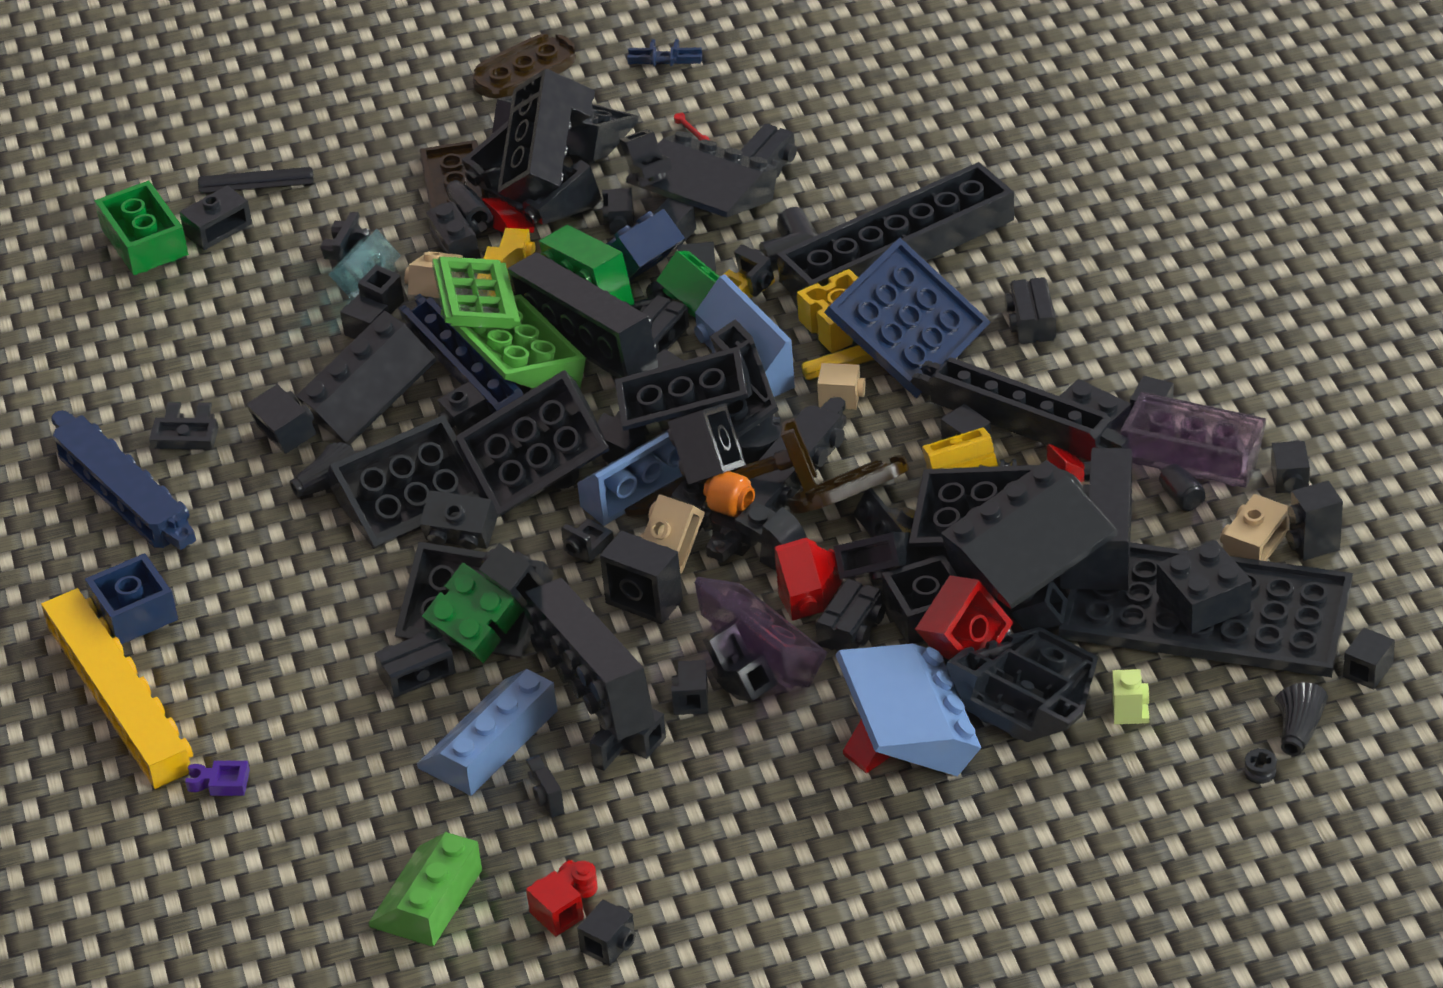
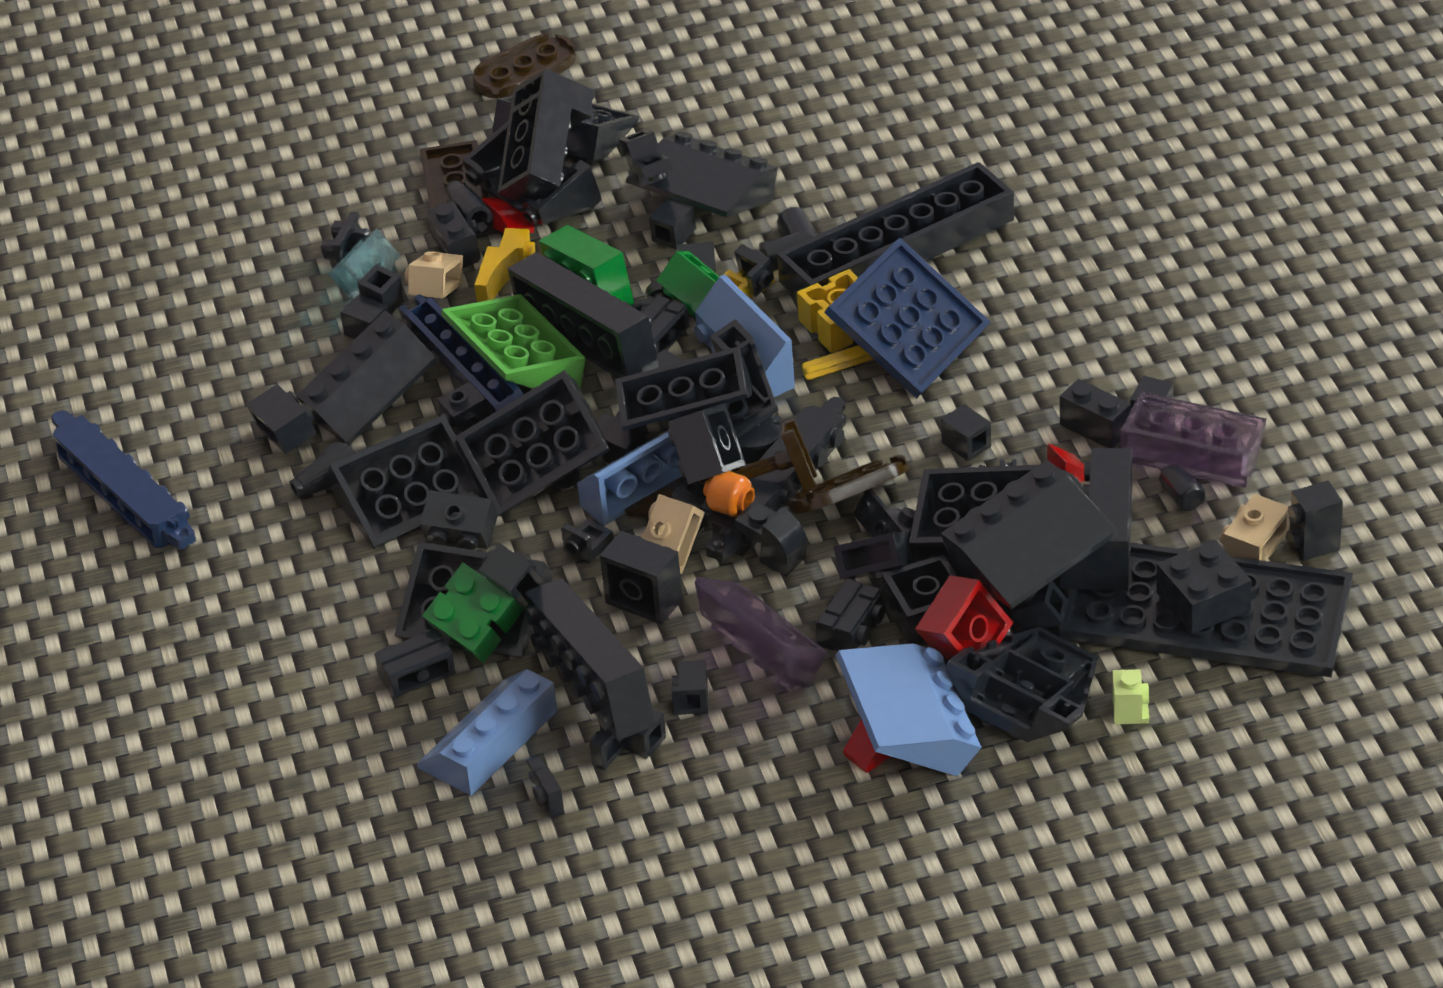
yellow brick [41,588,193,789] -> none
dark blue brick [85,553,179,645] -> none
green brick [94,180,189,276] -> none
black plate [149,402,219,450] -> none
black brick [179,185,252,250] -> none
dark purple plate [185,761,250,796] -> none
black axle [198,167,314,193] -> none
bright green slope [369,832,482,947] -> none
bright green piece [432,256,520,329] -> none
red brick [526,860,598,937] -> none
black brick [577,899,636,966] -> none
black brick [602,188,634,235] -> none
dark blue brick [606,209,685,282] -> none
dark blue piece [627,39,702,67] -> none
red hinge [674,113,710,141] -> none
black brick [703,623,778,701] -> none
black brick [740,123,797,178] -> none
red slope [774,538,843,621] -> none
tan brick [817,363,866,410] -> none
black hinge [910,357,1129,461] -> none
yellow brick [922,427,998,469] -> none
black brick [1005,277,1056,344] -> none
black bush [1244,748,1277,784] -> none
black brick [1271,441,1310,493] -> none
black piece [1274,683,1328,756] -> none
black brick [1343,628,1395,690] -> none

